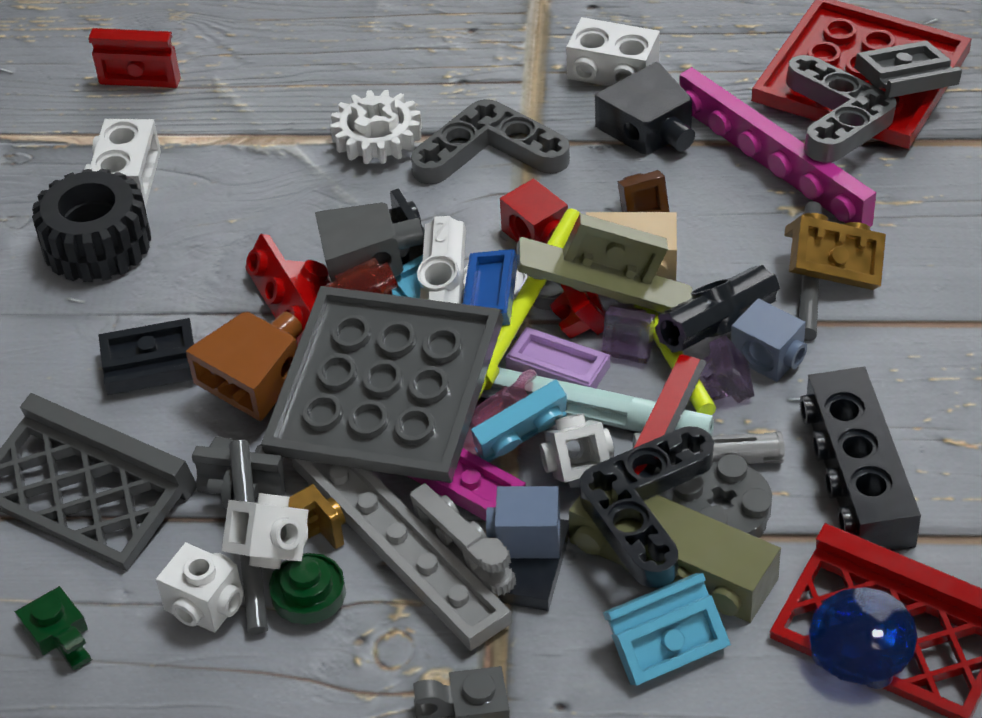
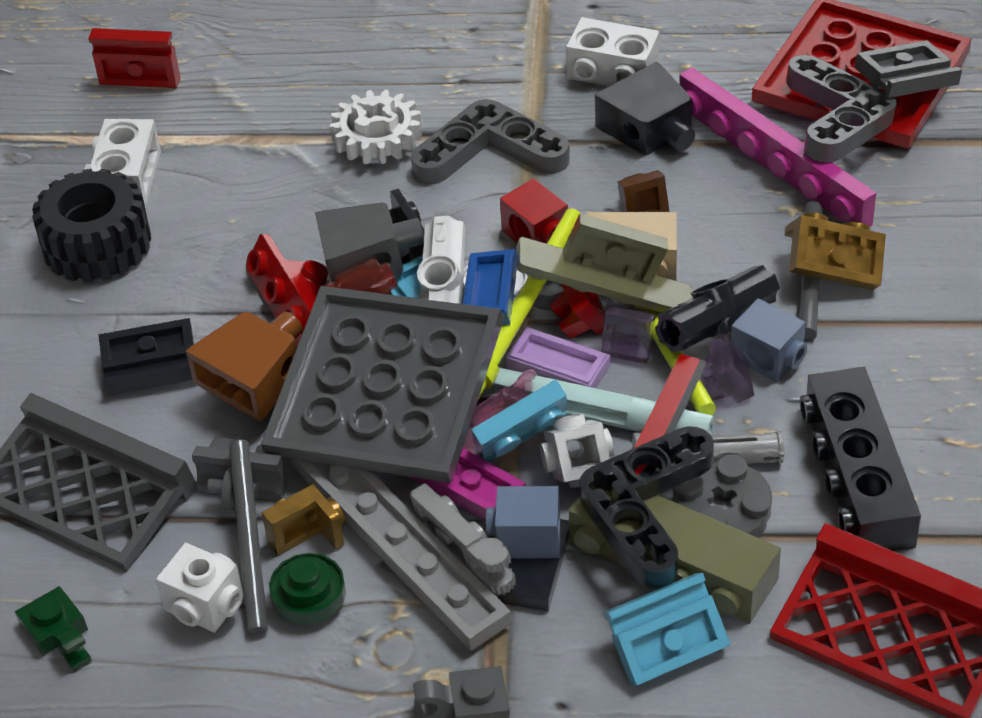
white brick [222,493,309,569] -> none
clear blue dish [809,587,918,689] -> none

